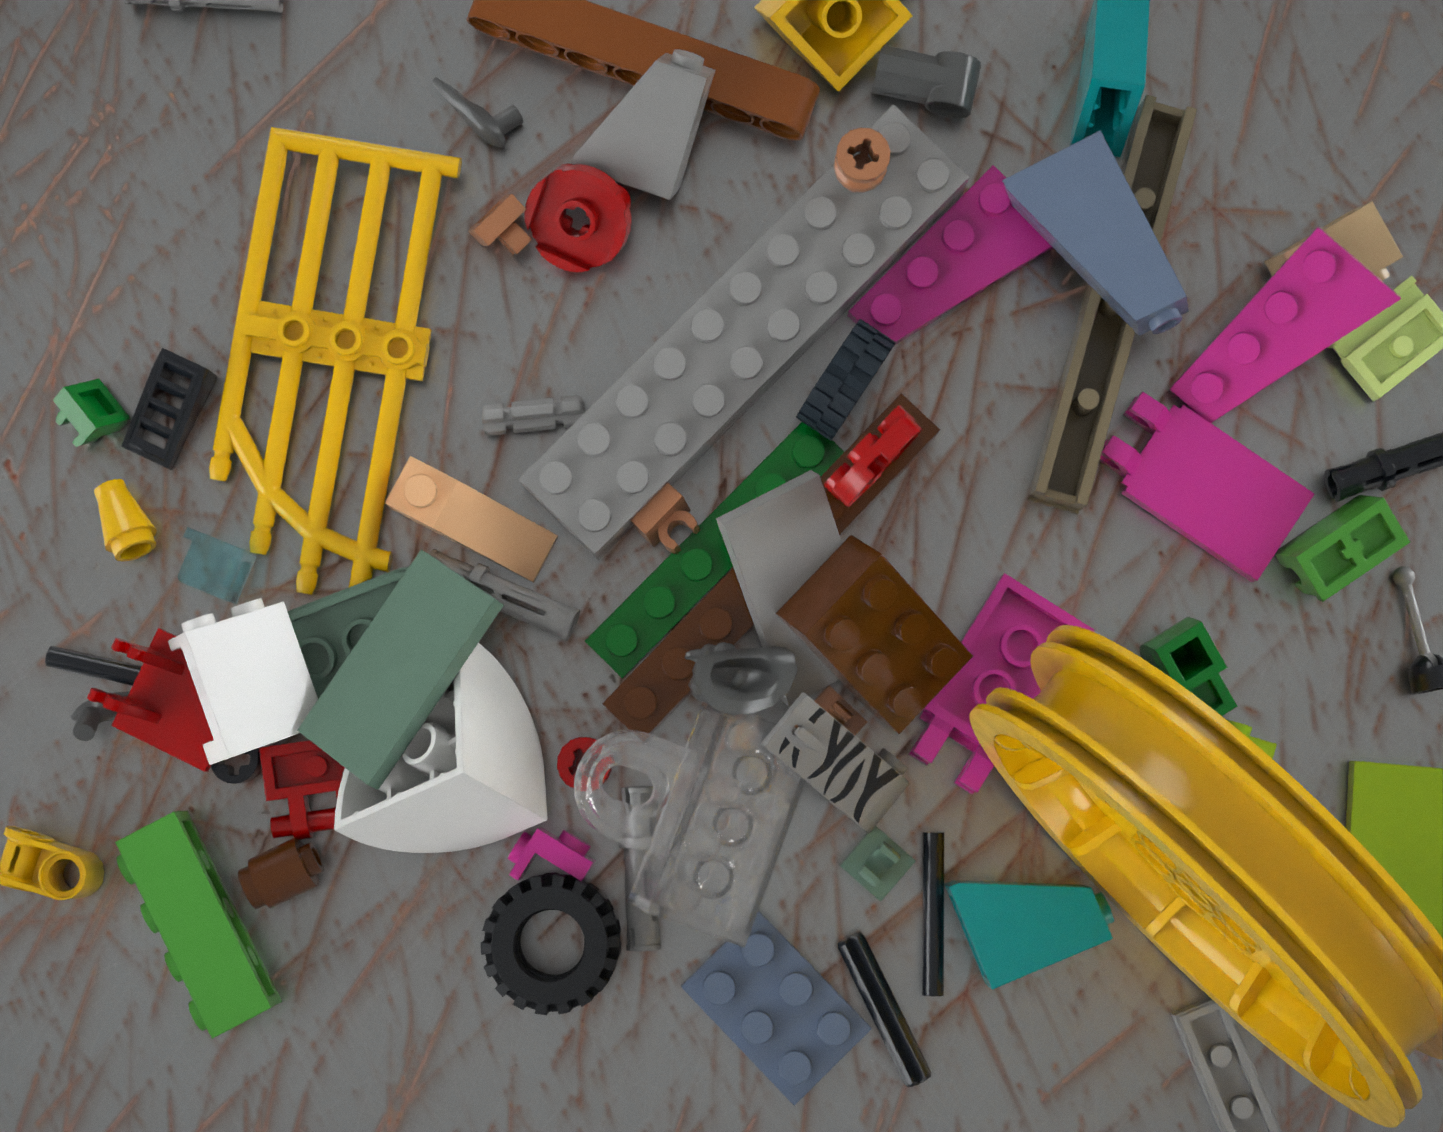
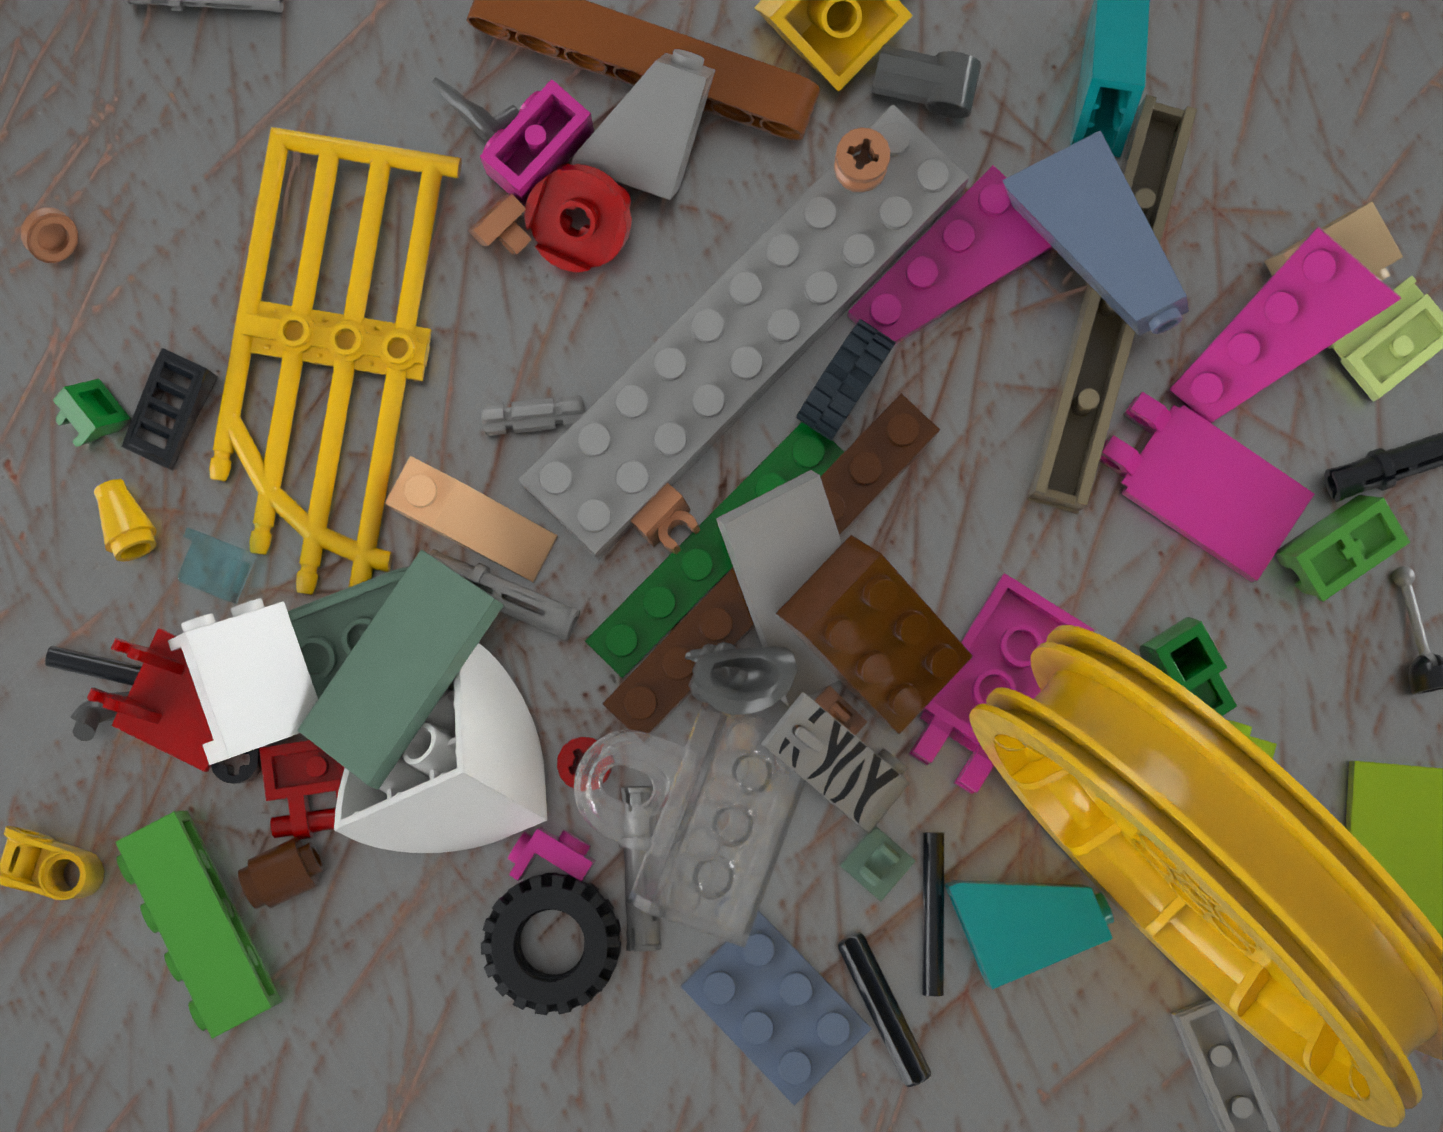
red plate [823,405,923,507] -> none
none -> nougat tile [21,208,78,263]
none -> dark pink brick [480,79,594,207]

